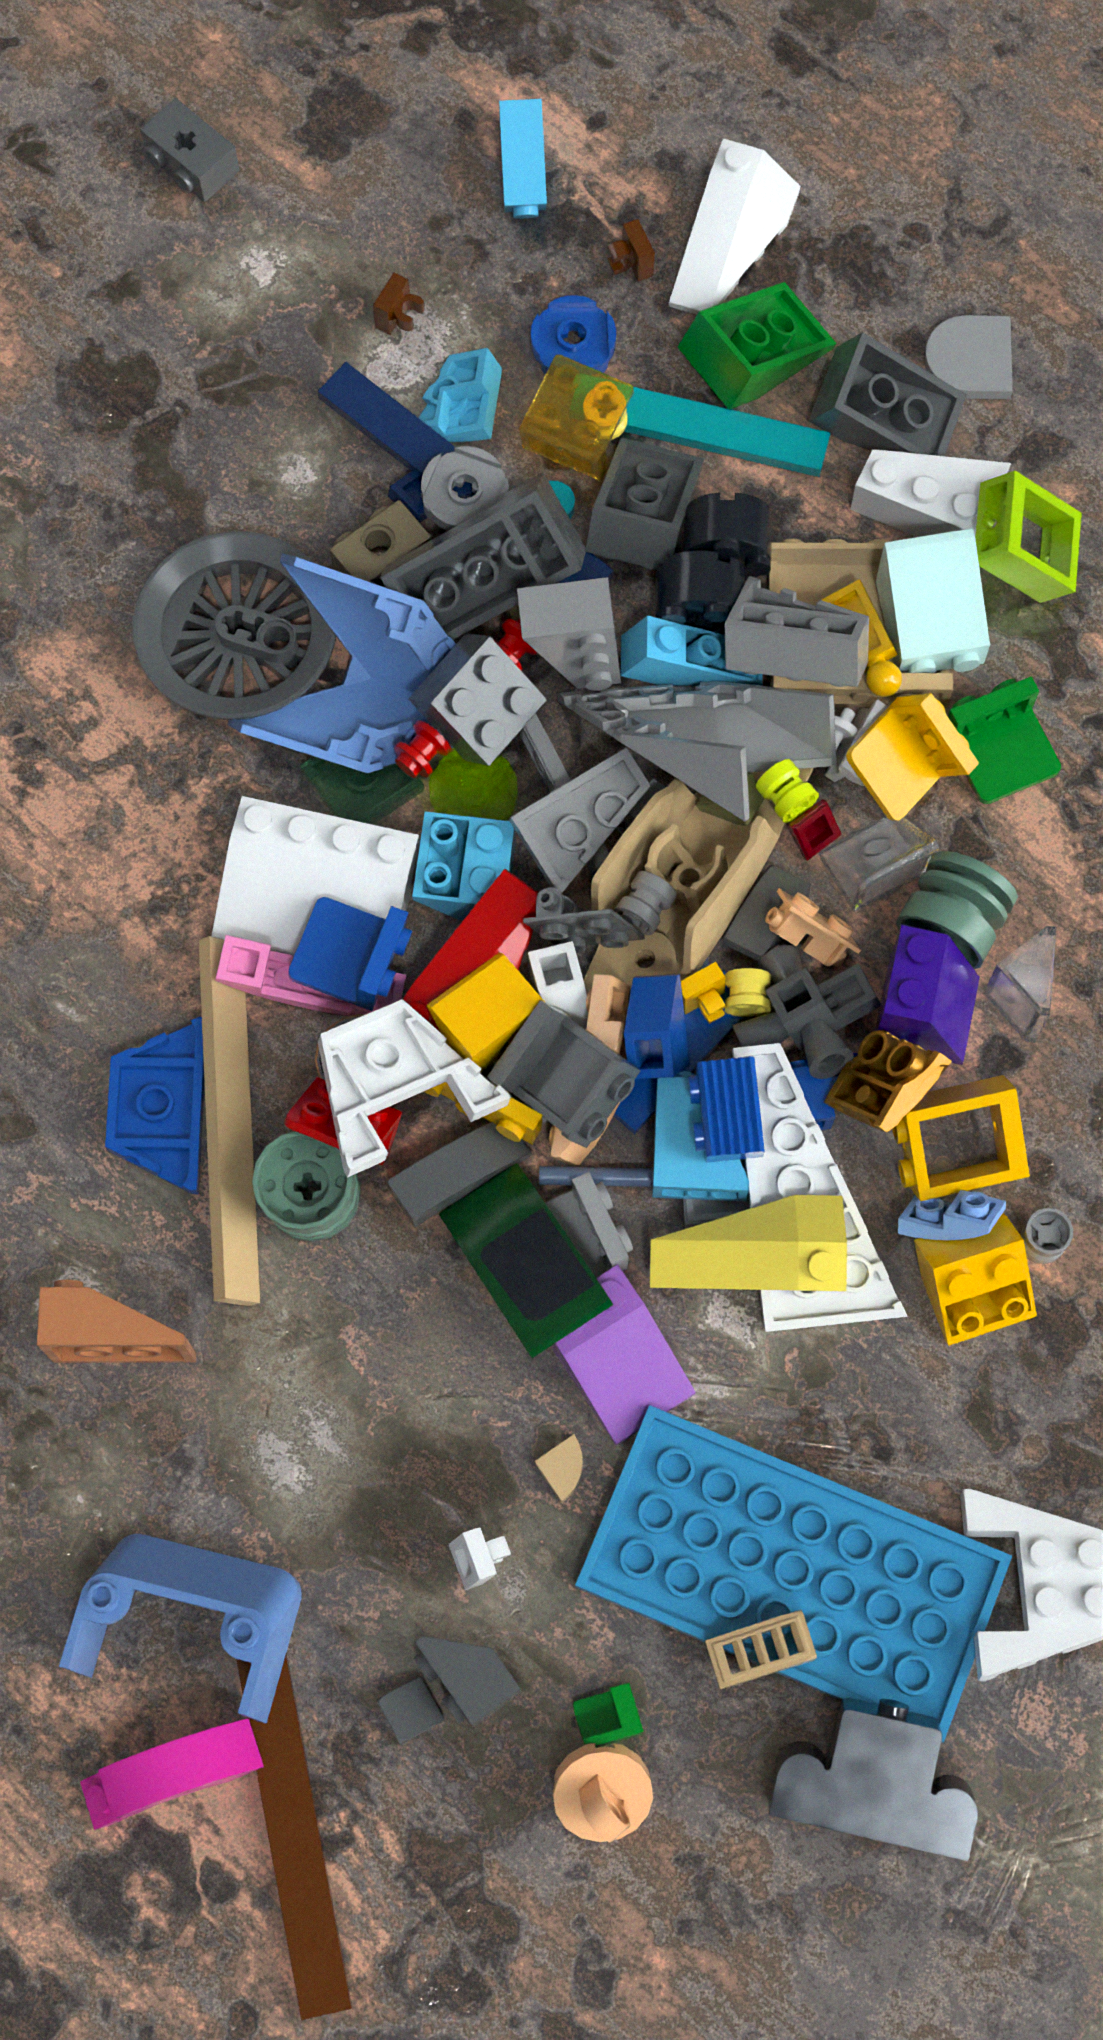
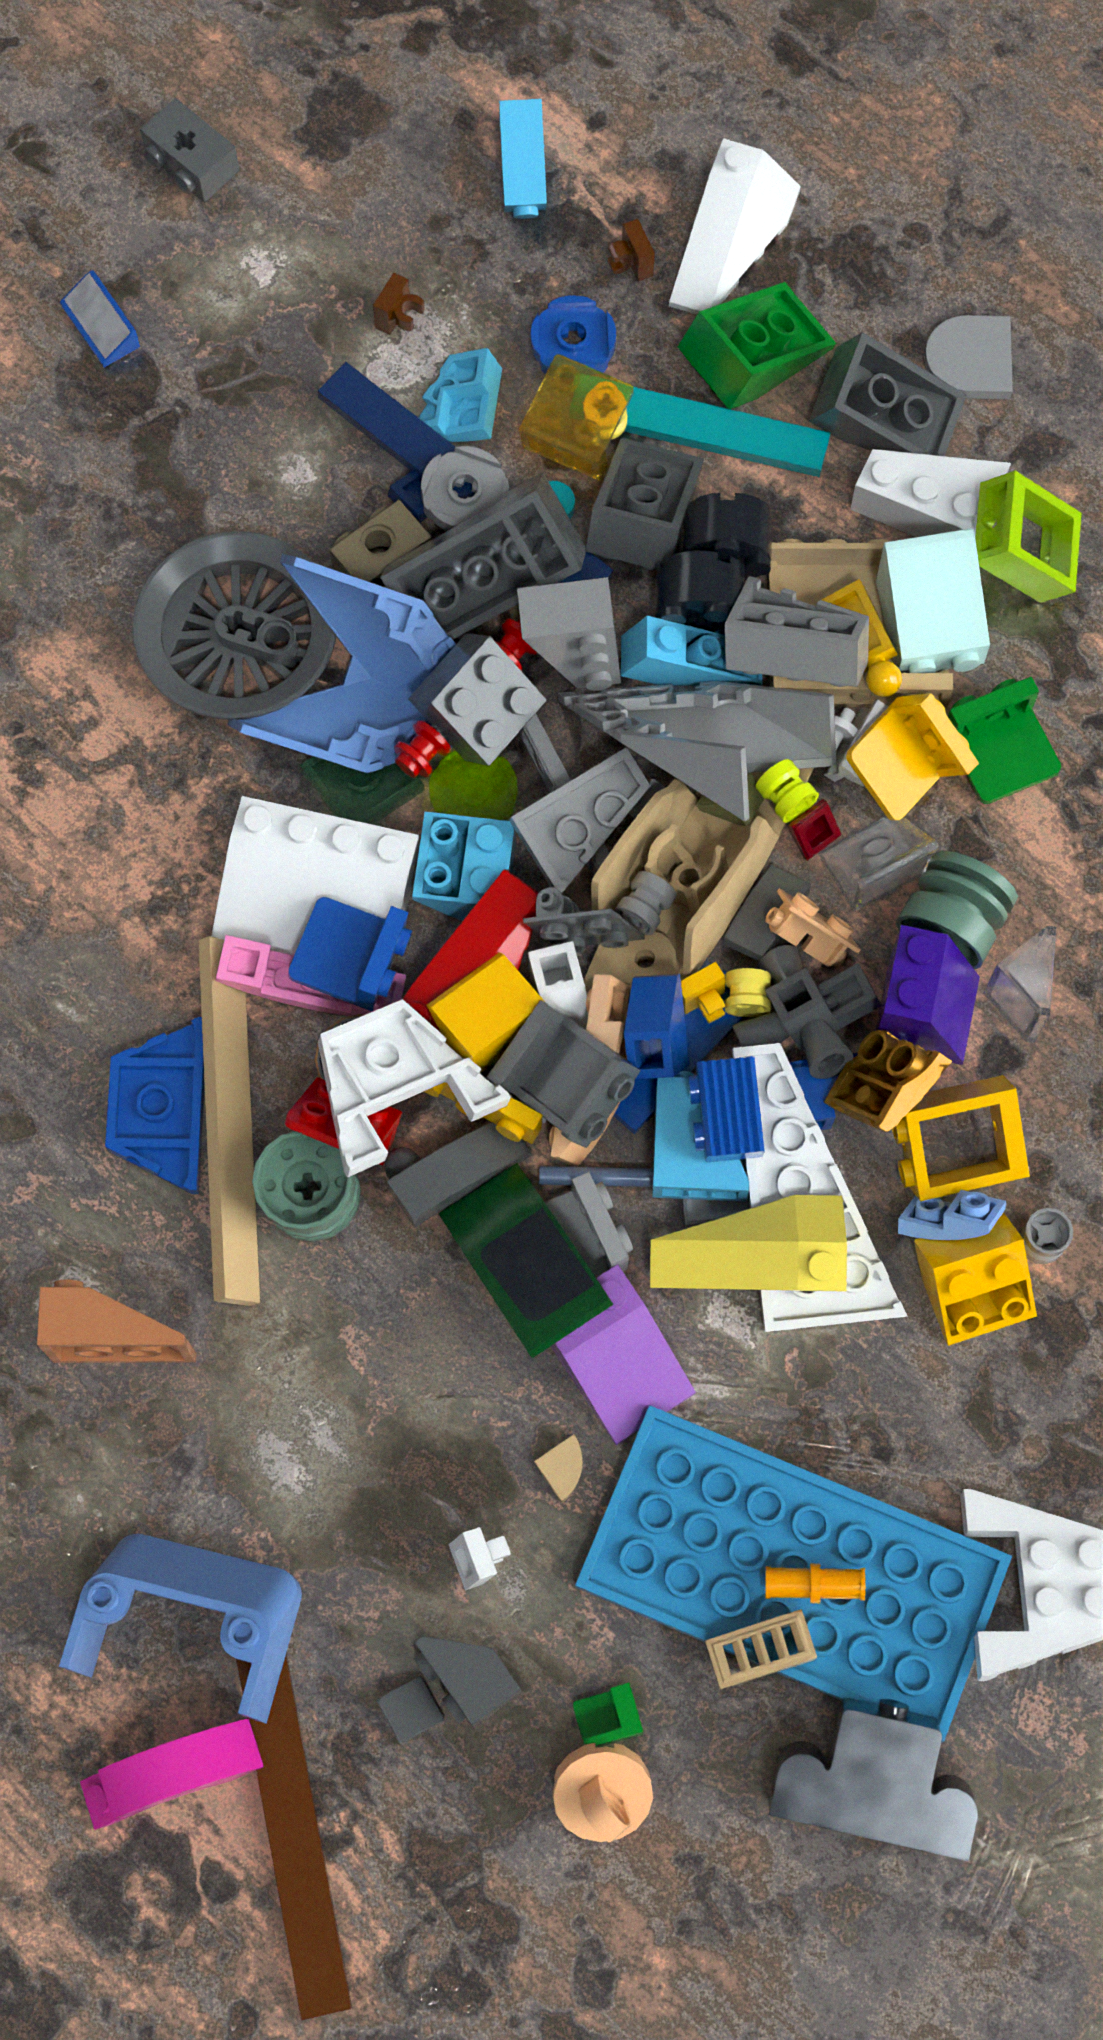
none -> flat silver slope [60,270,140,367]
none -> dark grey hinge [384,1147,421,1179]
none -> light orange pin [766,1563,866,1604]

